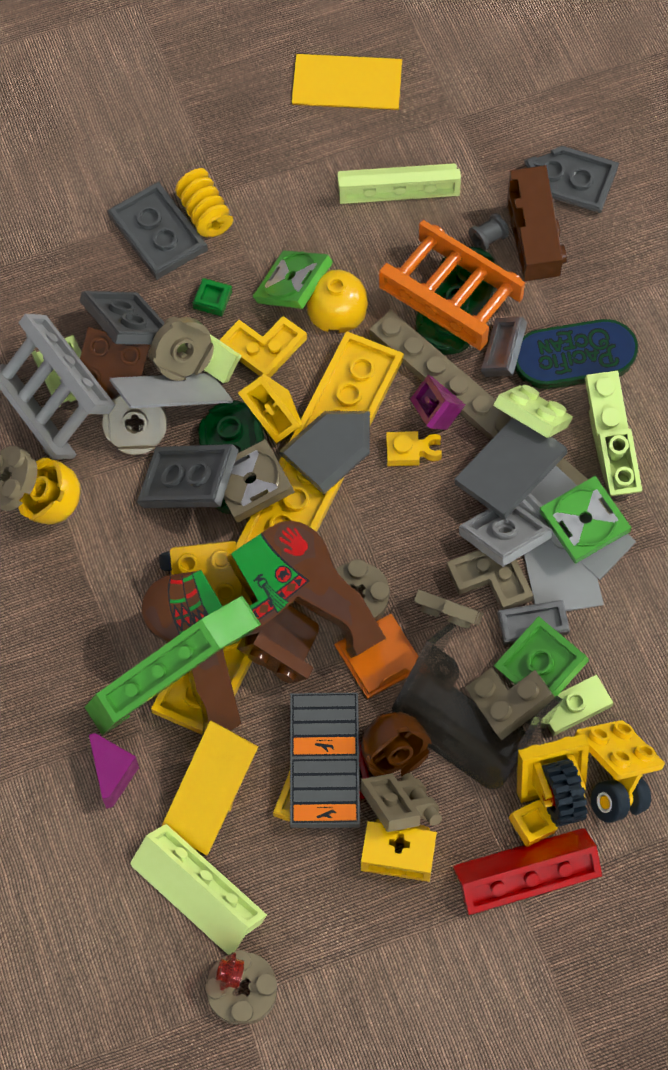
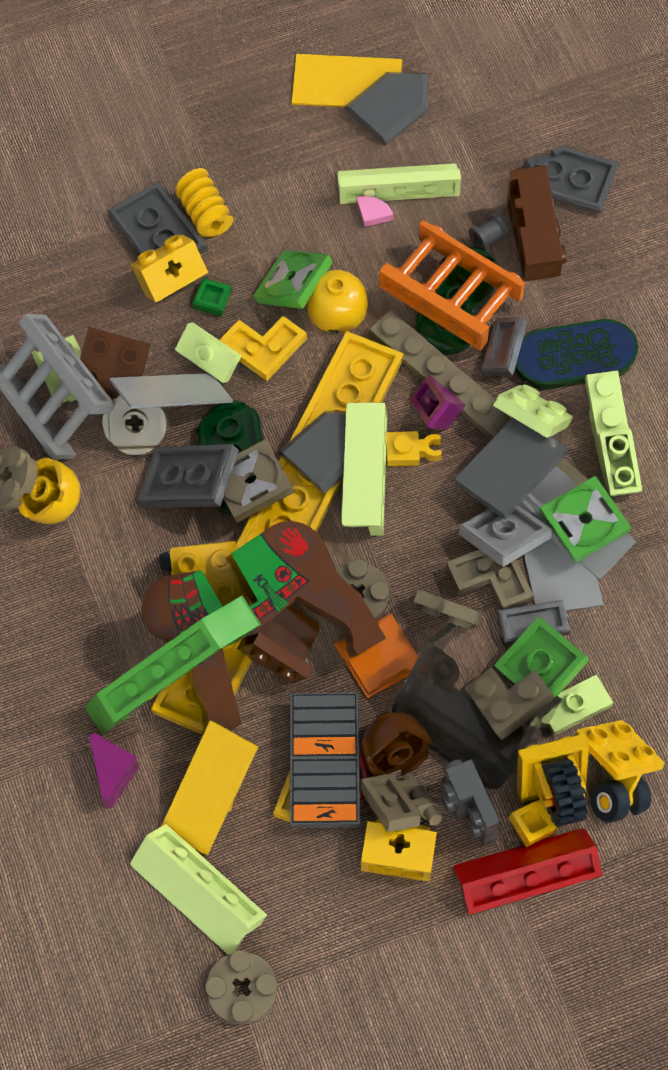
dark grey tile [80,291,164,345] -> none
dark tan plate [149,316,214,381] -> none
clear red plate [216,952,244,991] -> none
yellow slope [238,374,302,444] -> none
none -> yellow brick [130,234,208,302]
none -> yellowish green panel [342,403,388,536]
none -> dark grey tile [345,72,428,145]
none -> bright pink tile [356,196,394,227]
none -> dark grey plate [440,759,500,847]

